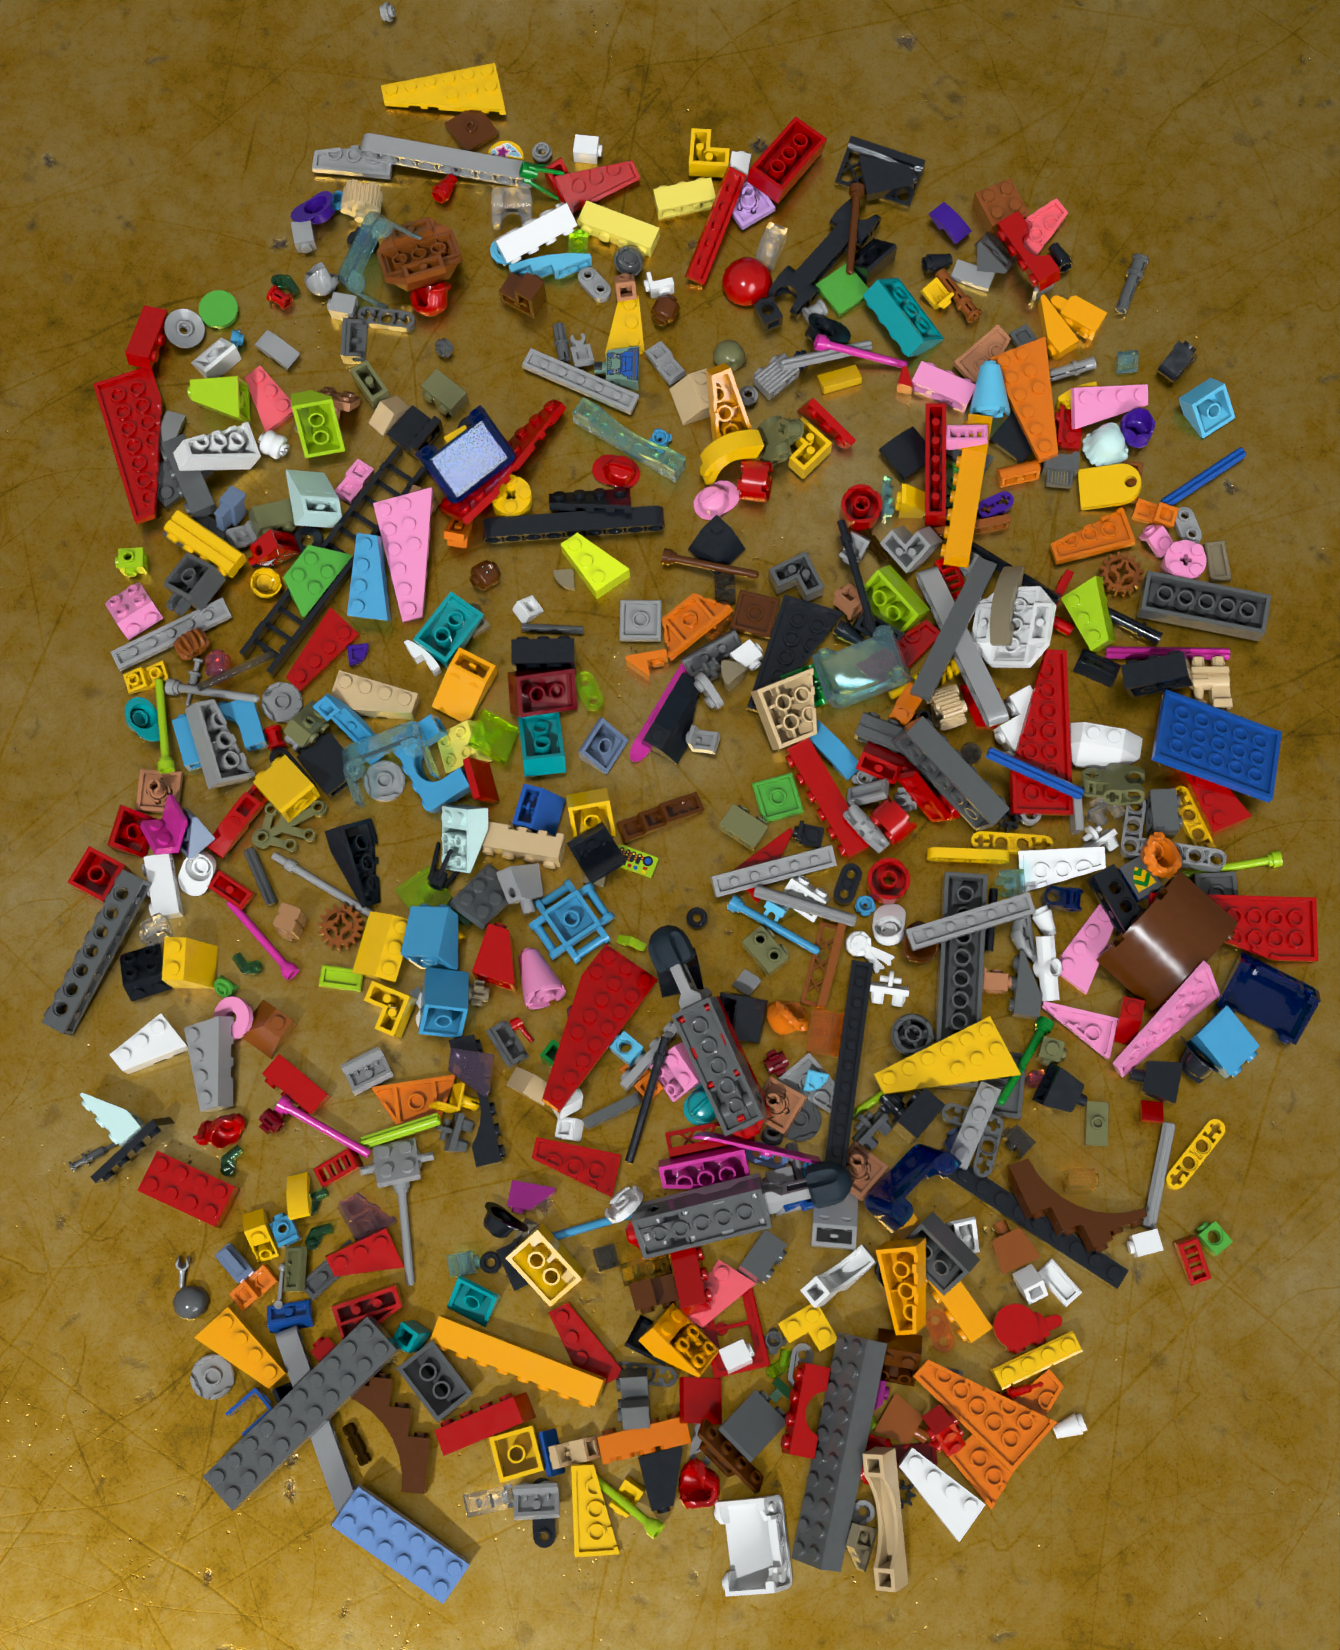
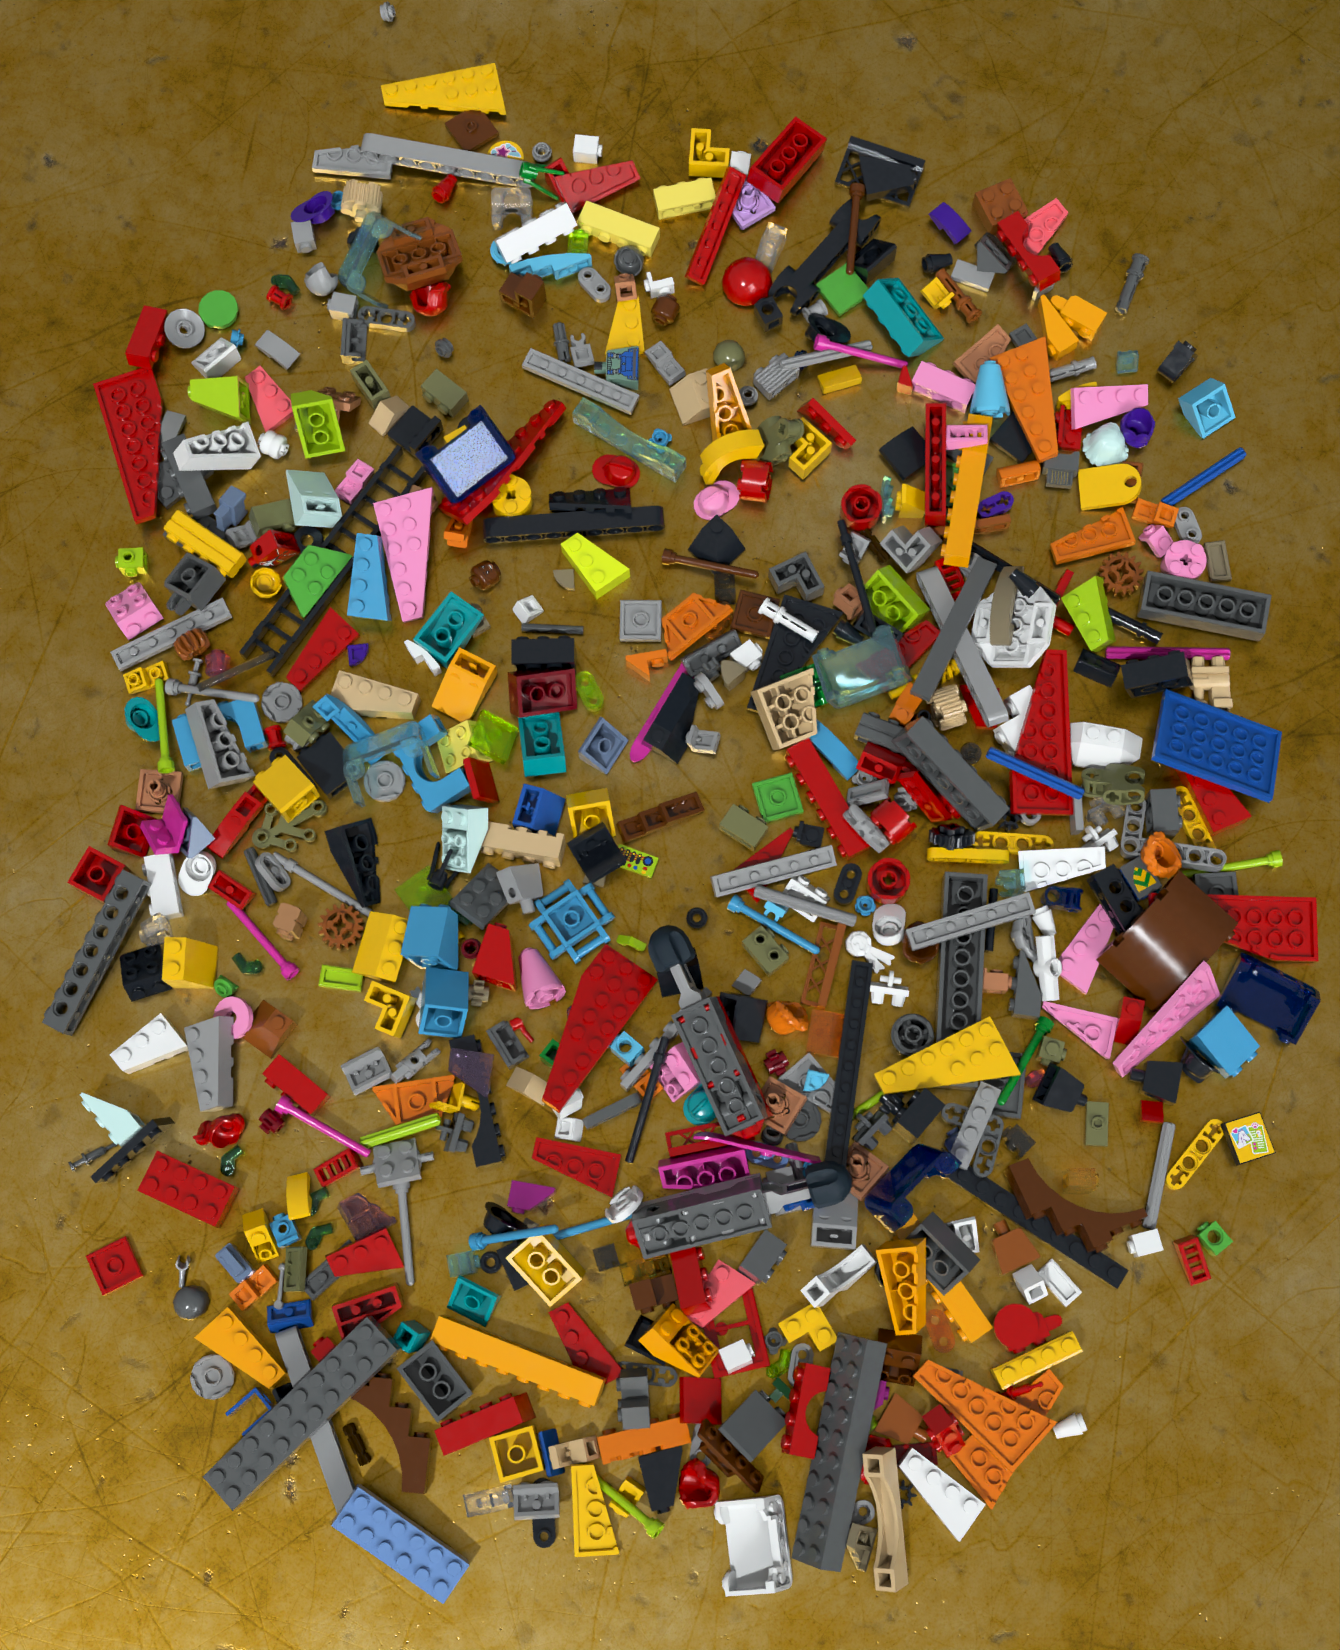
none -> red tile [86,1236,144,1296]
none -> light grey plate [255,852,291,892]
none -> light grey hinge [391,1038,441,1084]
none -> dark red cone [461,938,481,960]
none -> dark azure piece [468,1224,559,1251]
none -> white pin [758,597,819,643]
none -> black gear [929,823,975,850]
none -> black cone [1008,568,1040,598]
none -> tile [1220,1112,1276,1166]

